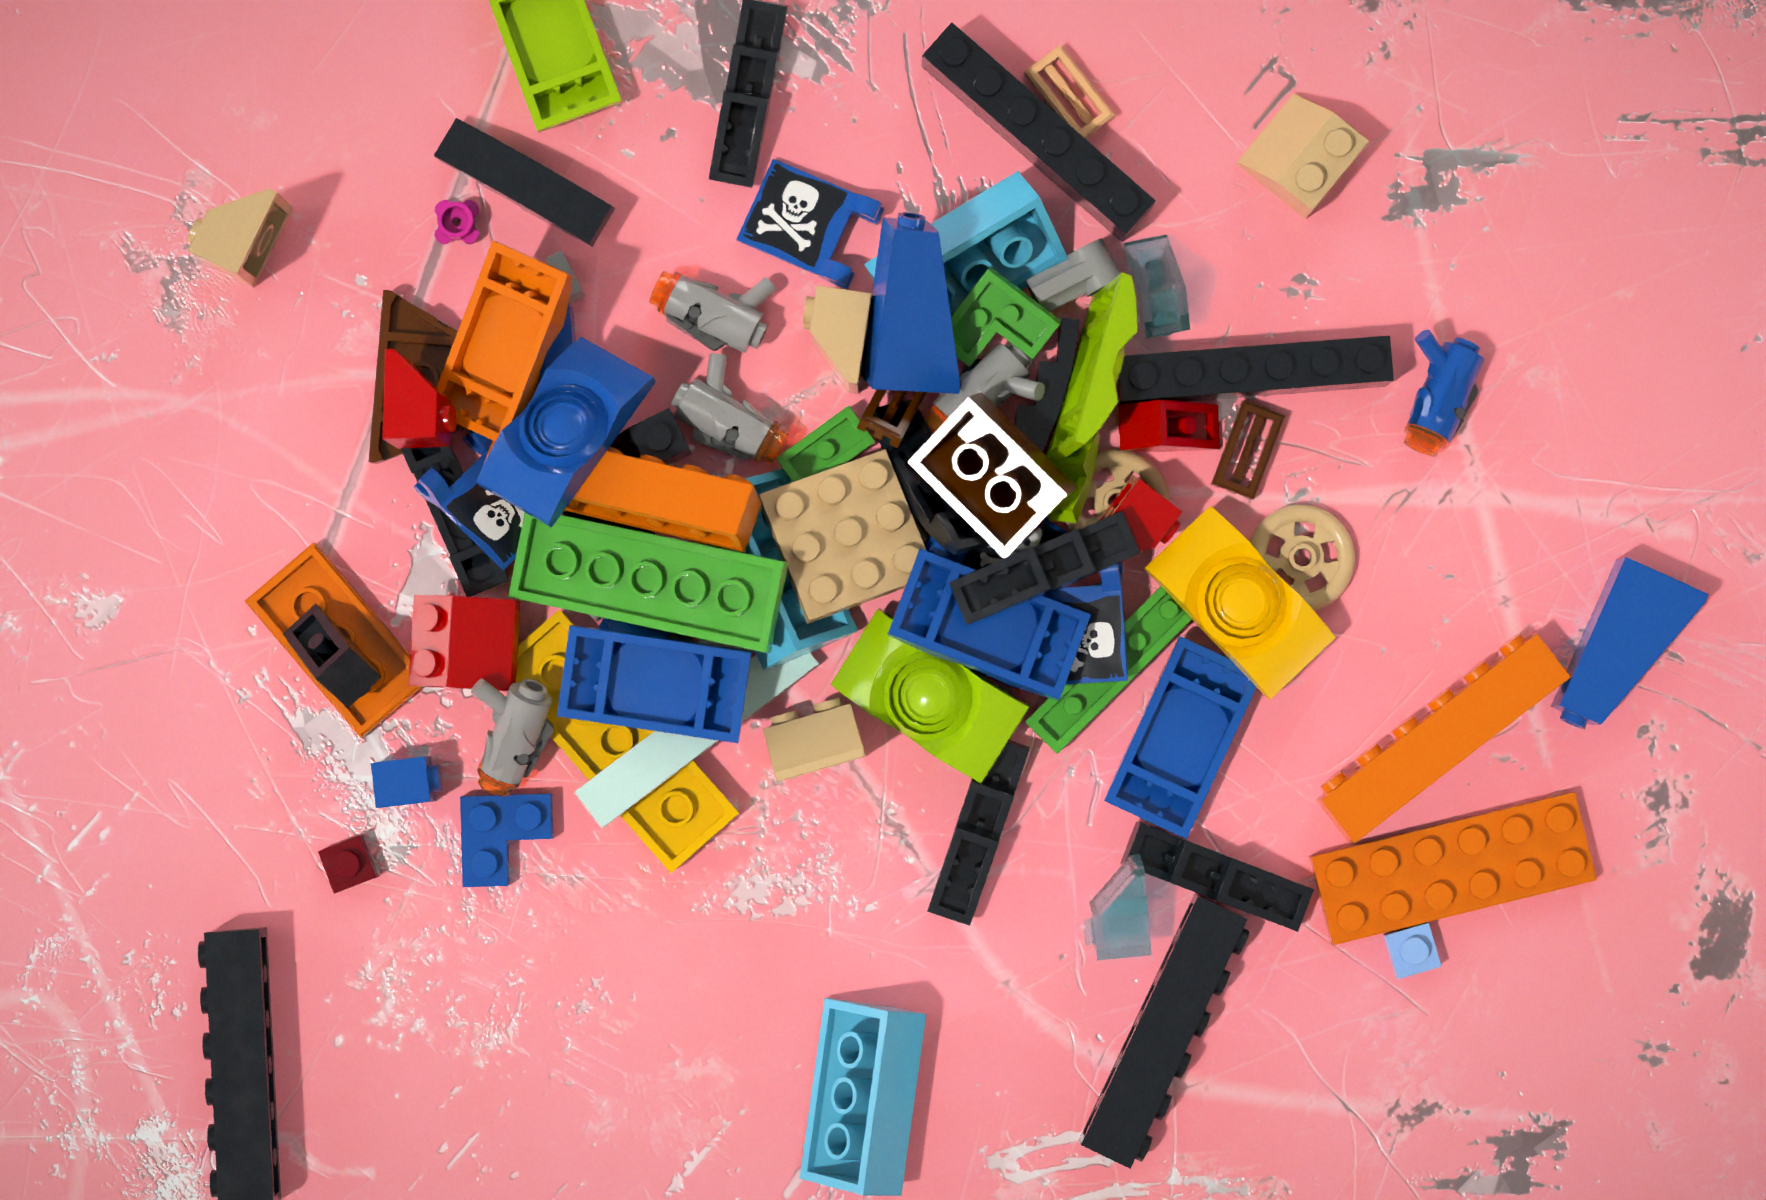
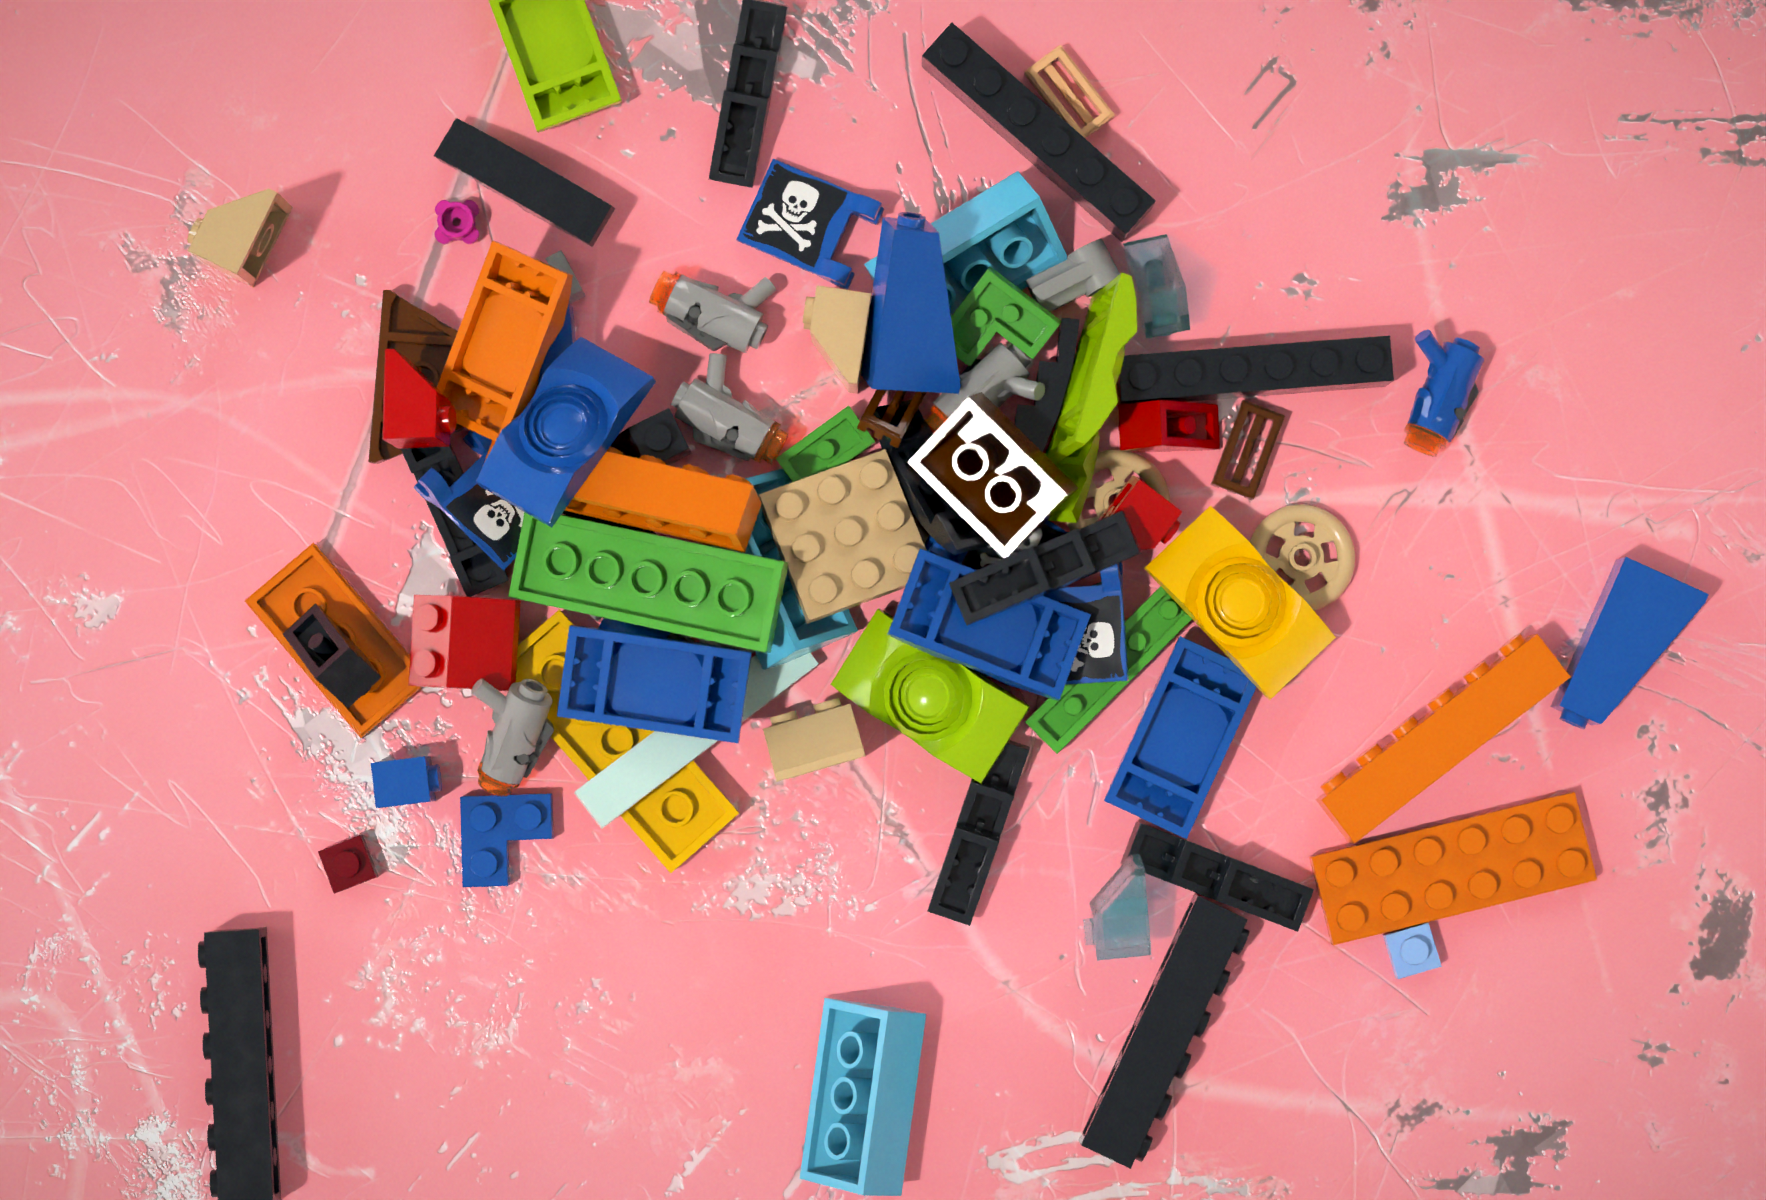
tan slope [1236,93,1369,219] -> none

